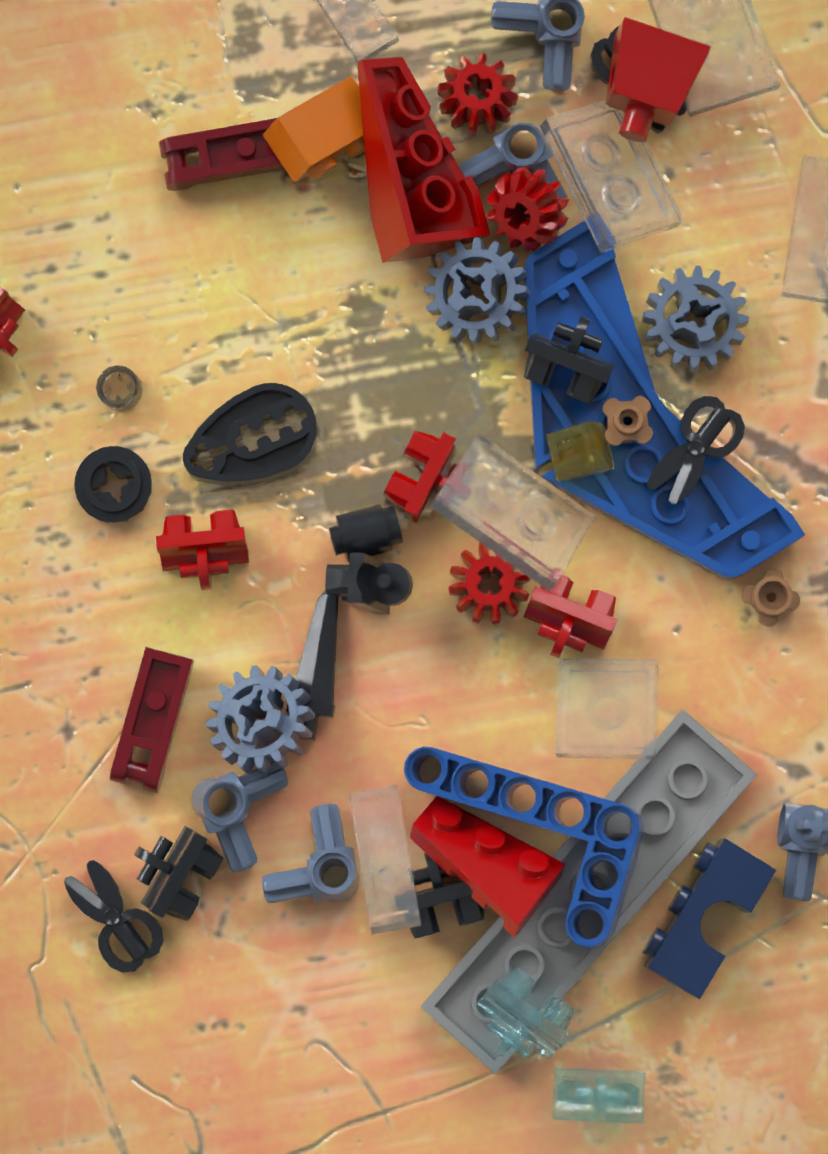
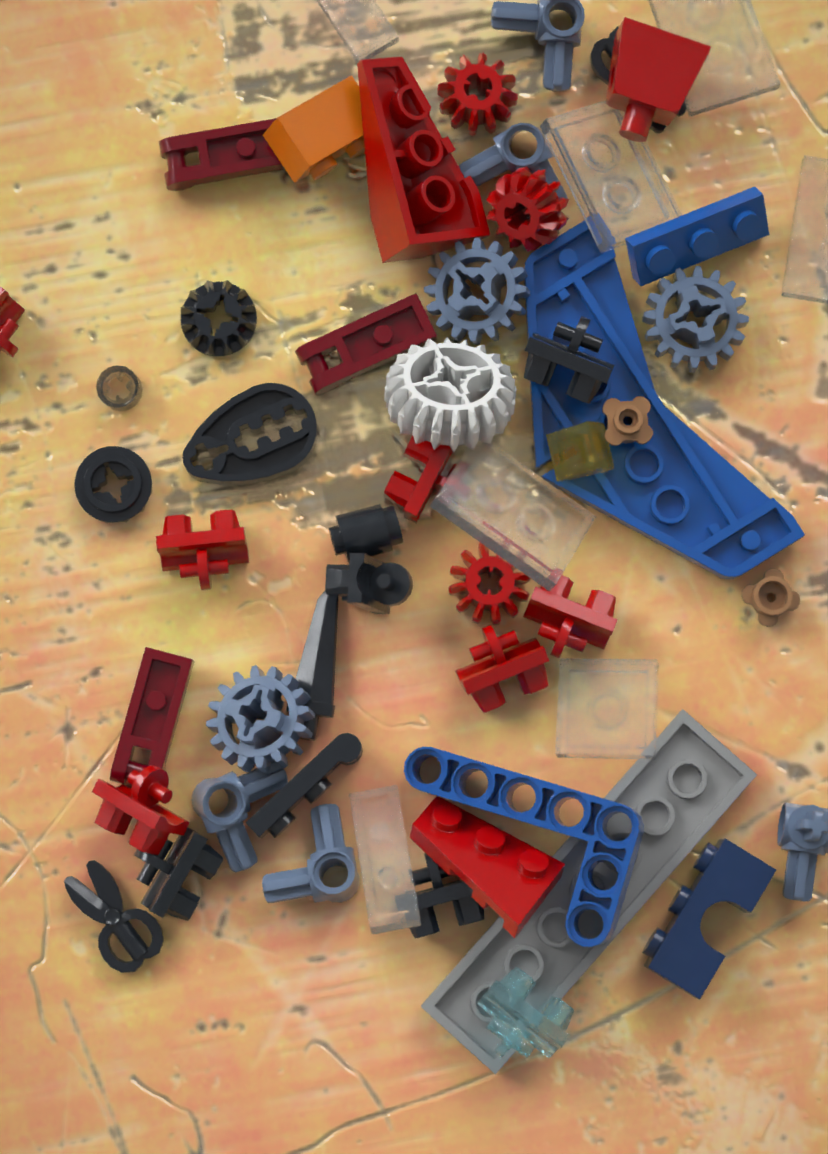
clear light blue hips [552,1067,645,1123] -> none
black piece [646,396,745,505] -> none
none -> red hips [92,765,190,855]
none -> black gear [181,280,257,356]
none -> black plate [246,733,363,838]
none -> dark red plate [295,293,437,395]
none -> white gear [384,337,517,452]
none -> red hips [455,625,549,713]
none -> blue plate [625,186,769,287]

